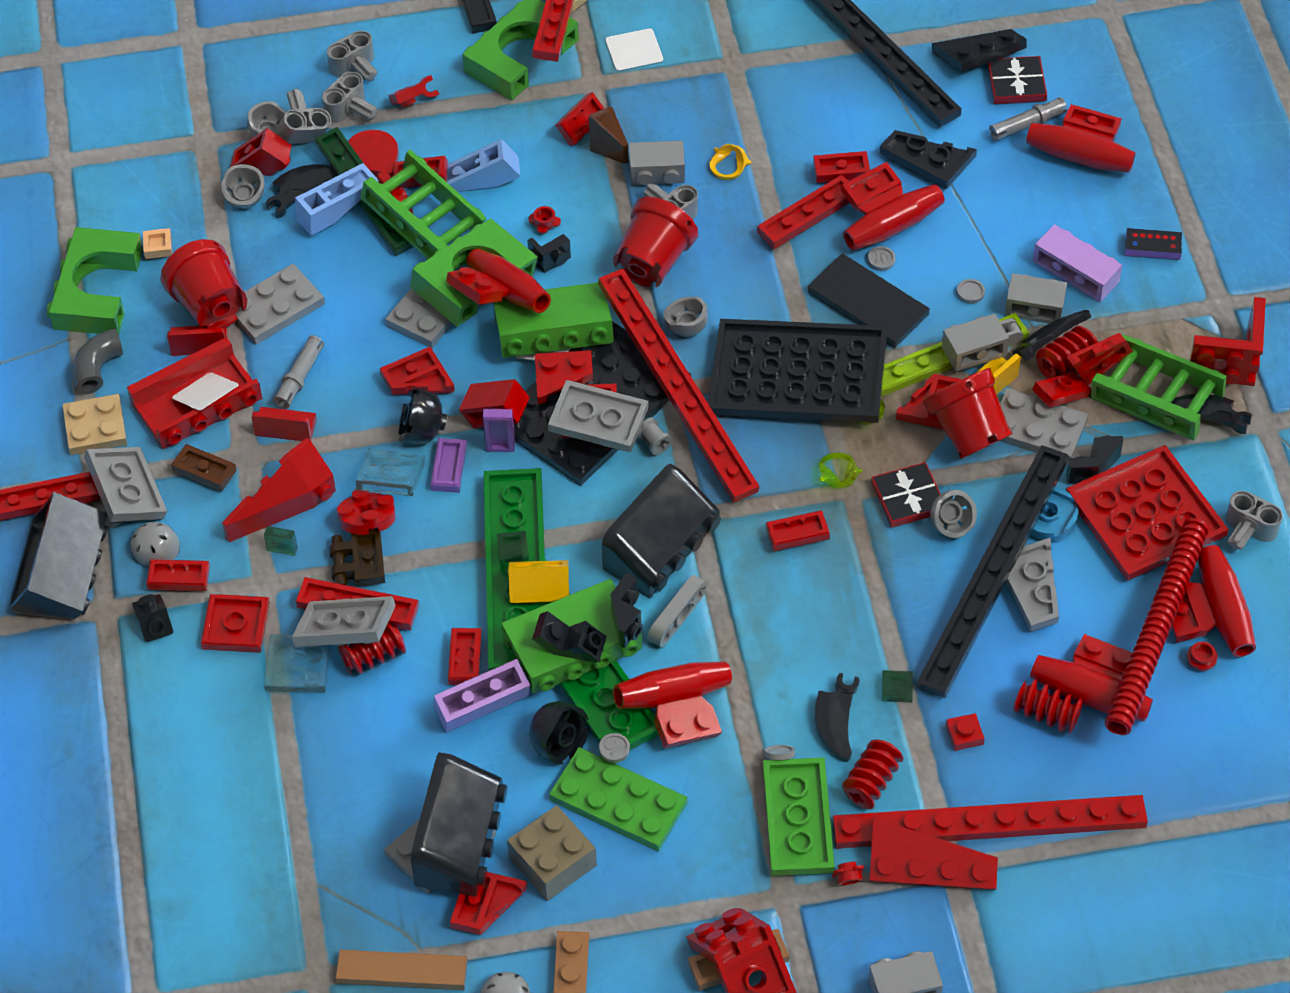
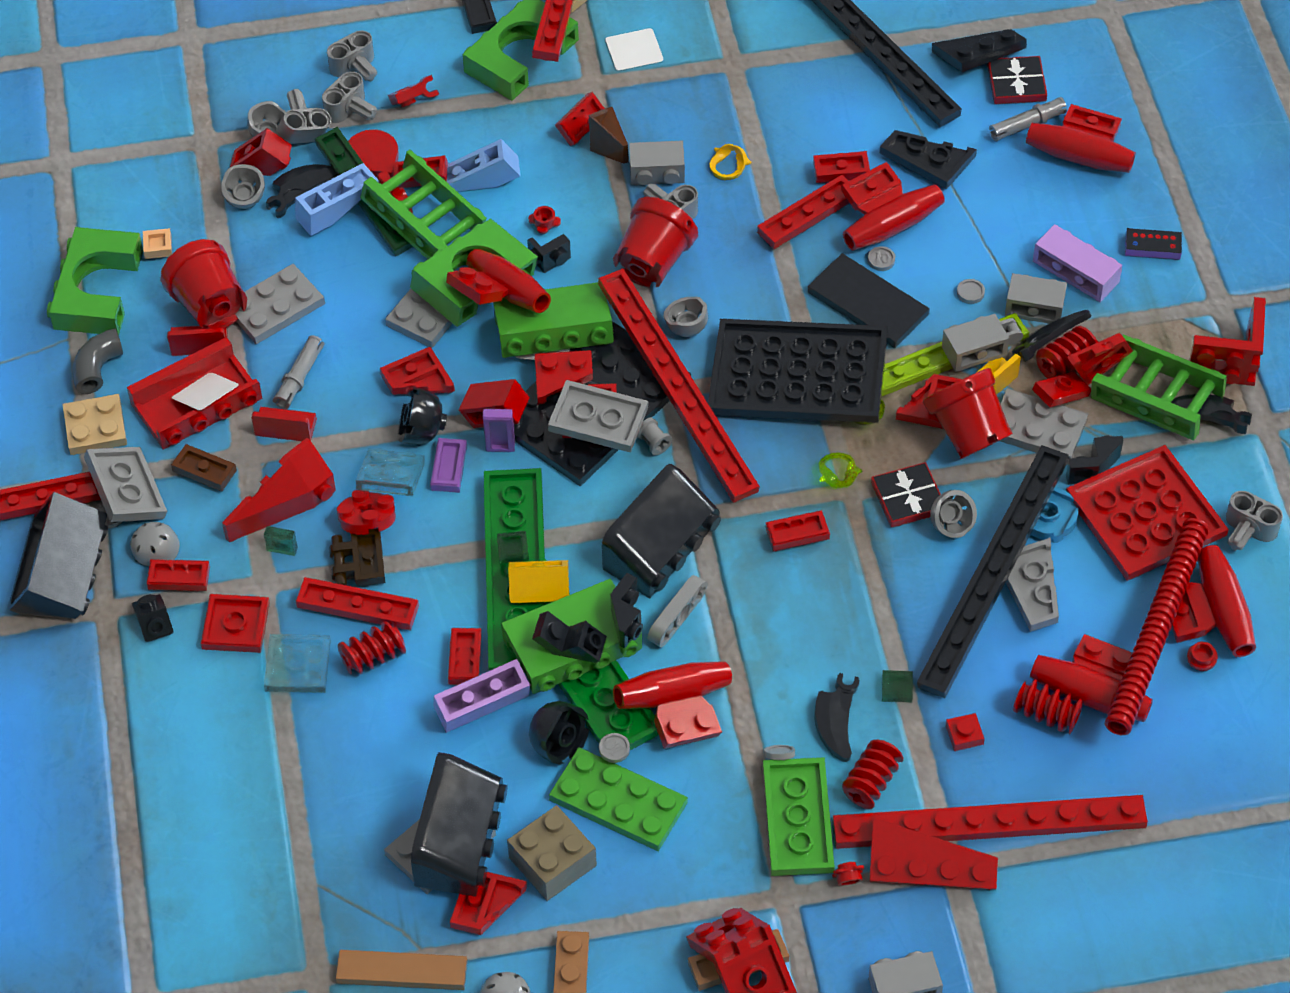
light grey plate [292,596,396,647] -> none

